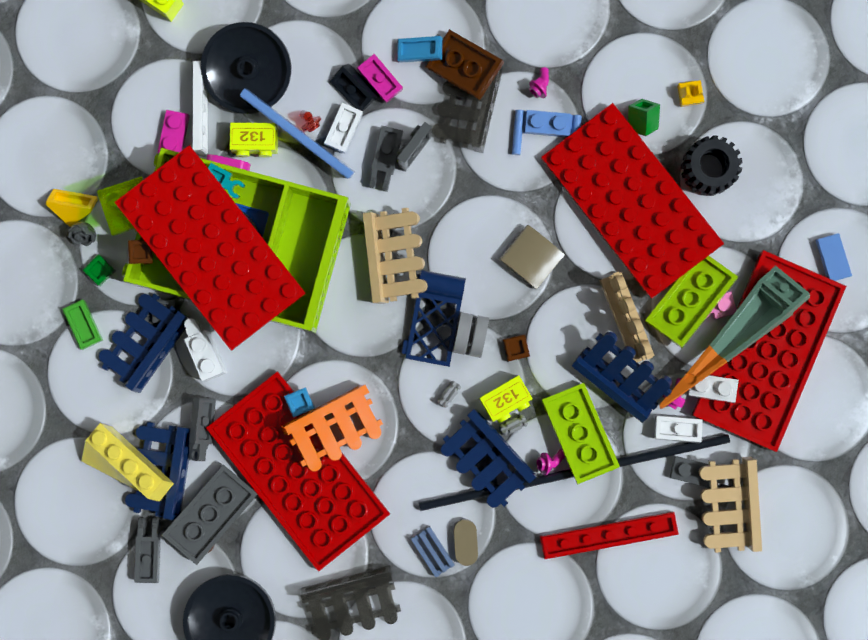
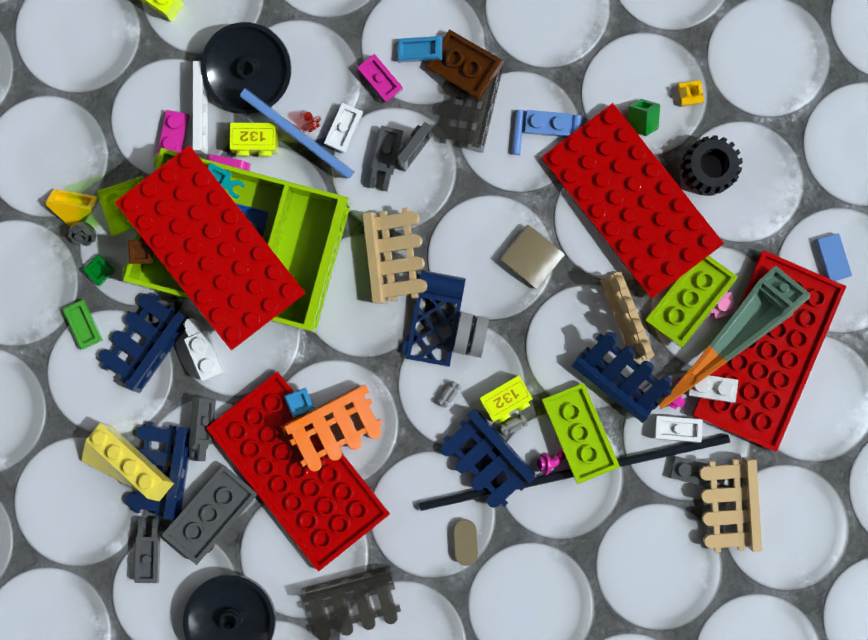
black slope [330,64,379,111] -> none
sand blue tile [411,526,455,577] -> none
reddish brown tile [503,335,530,362] -> none
dark pink plate [529,67,549,99] -> none
red tile [540,511,679,559] -> none

